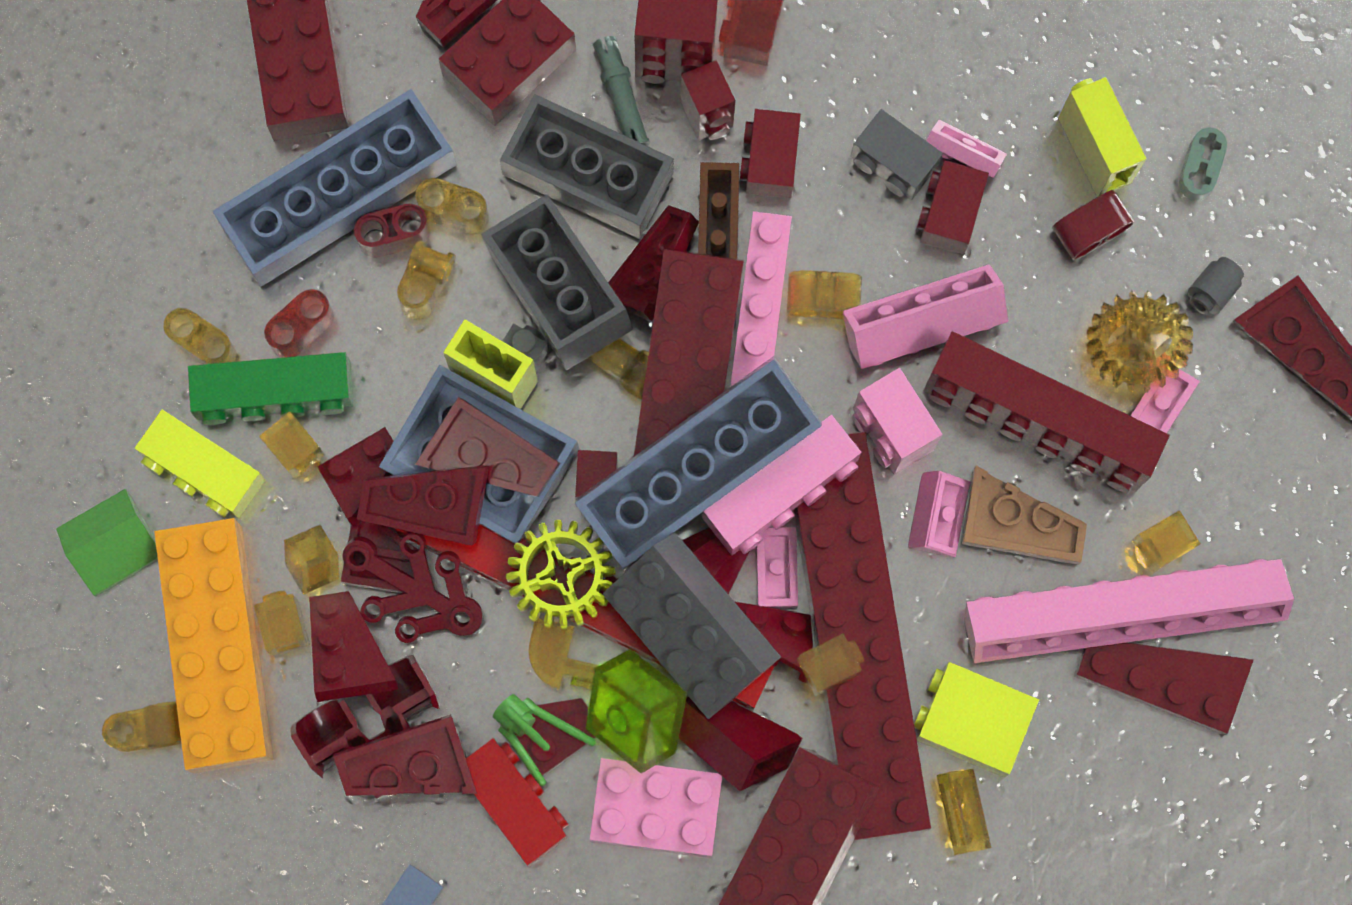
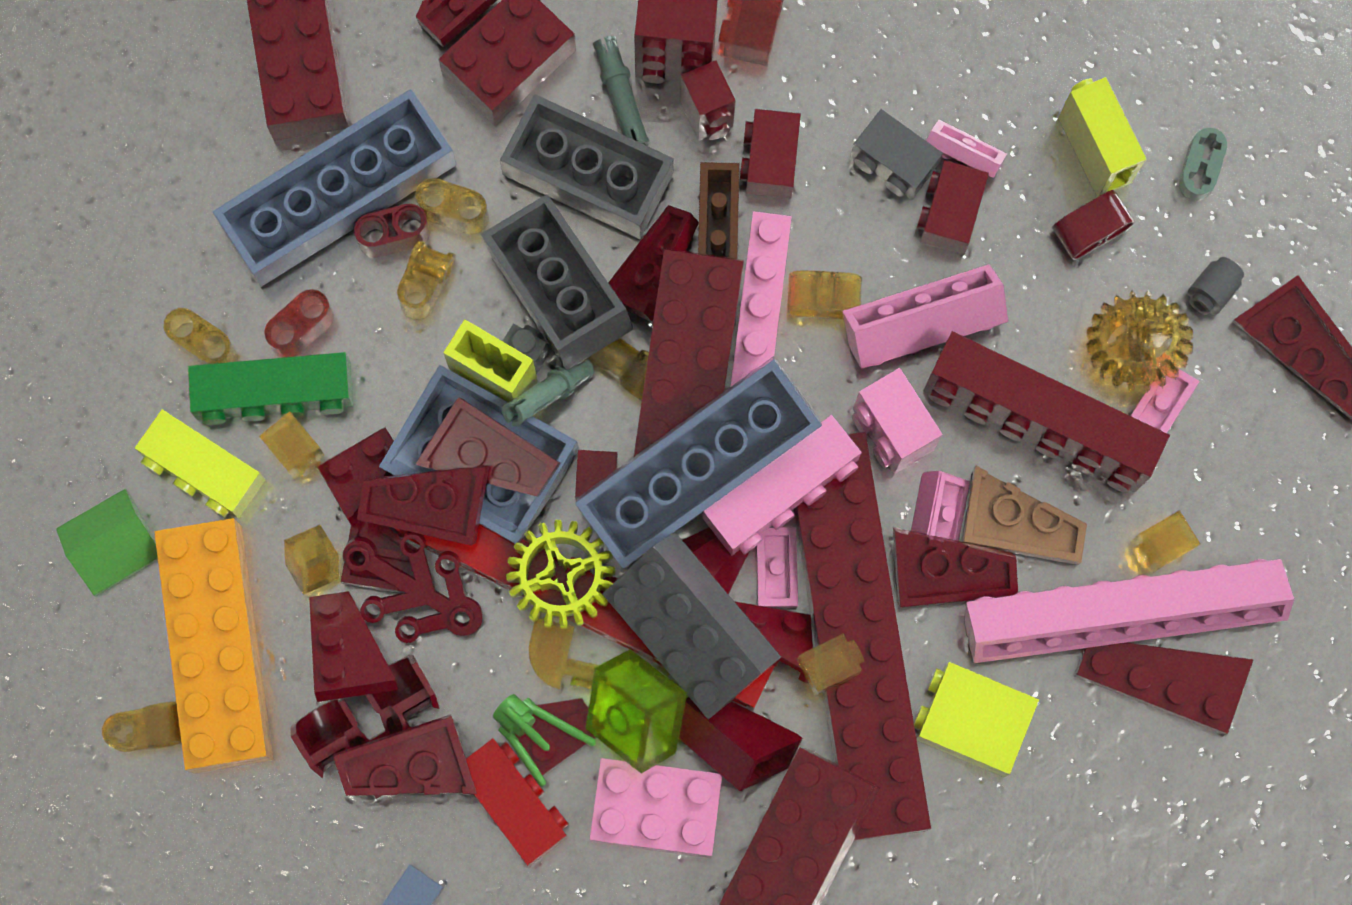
clear yellow brick [254,591,310,656] -> none
clear yellow plate [937,768,992,855] -> none
none -> sand green pin [502,359,594,426]
none -> dark red wing [893,527,1018,607]

